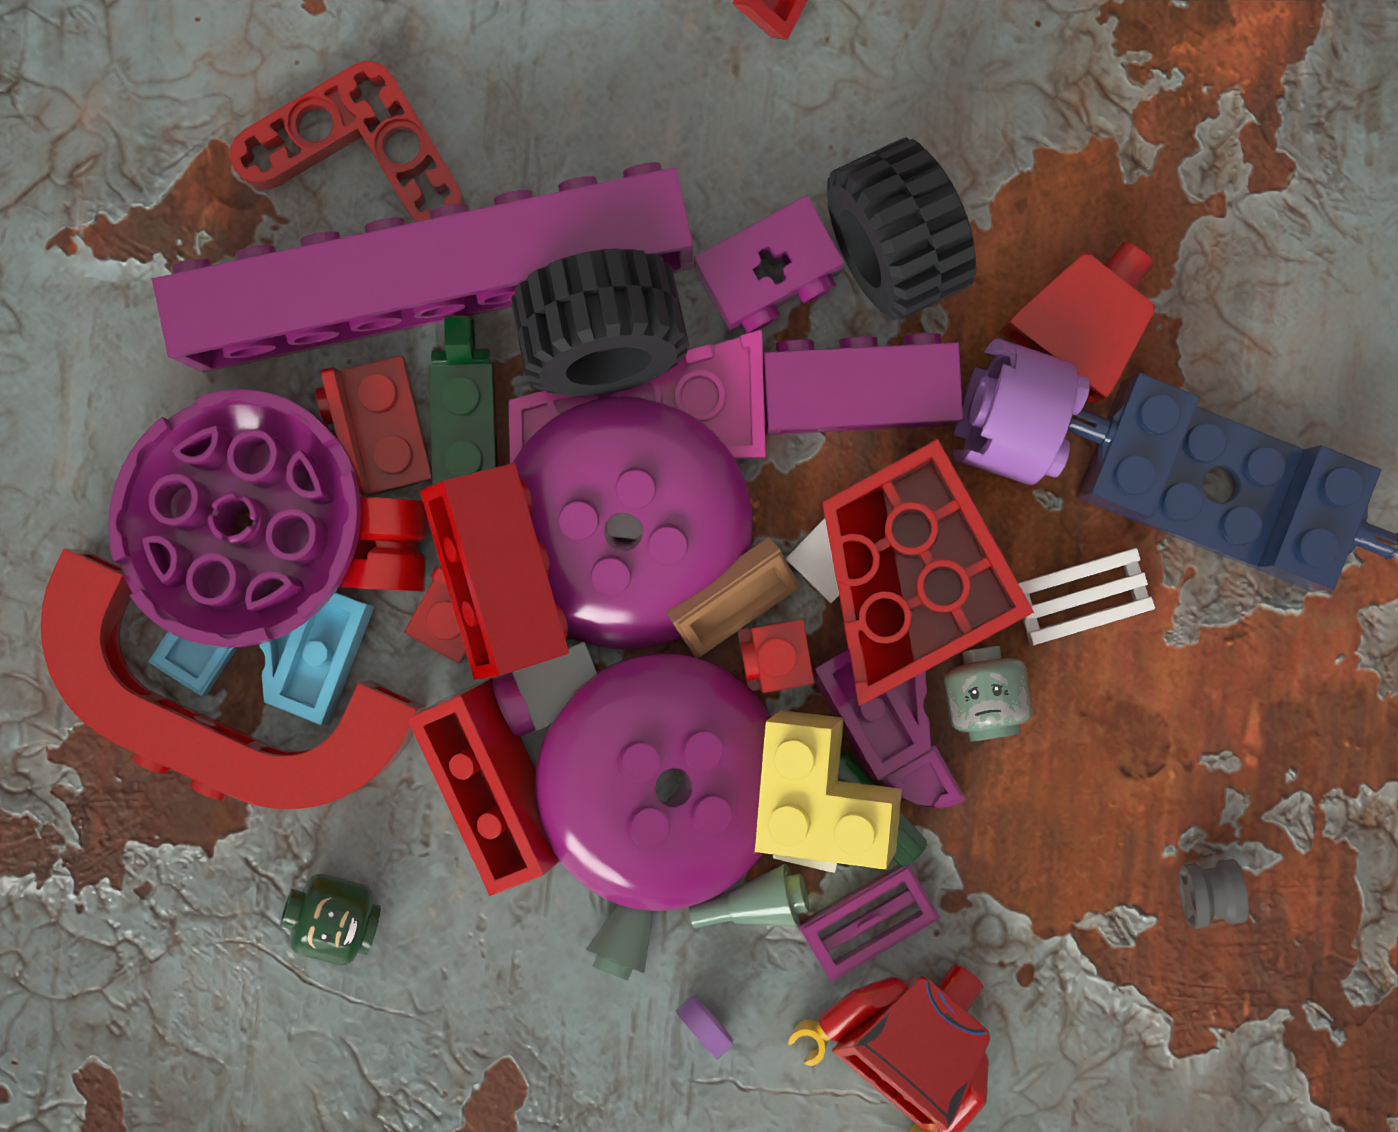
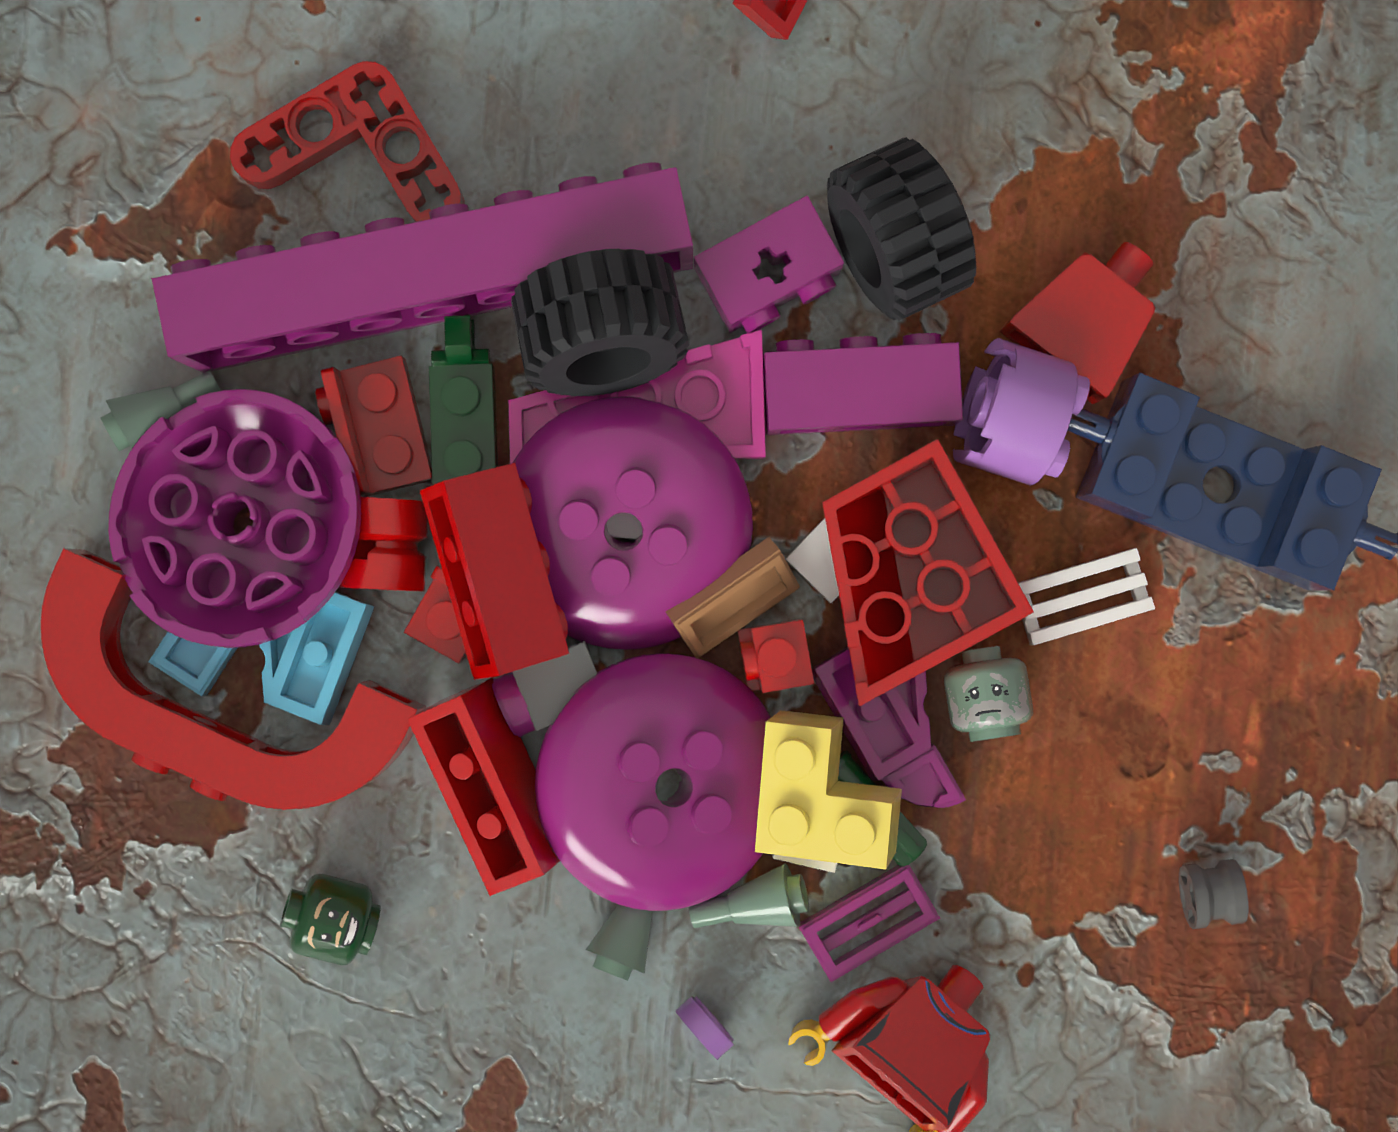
none -> sand green cone [100,370,221,451]

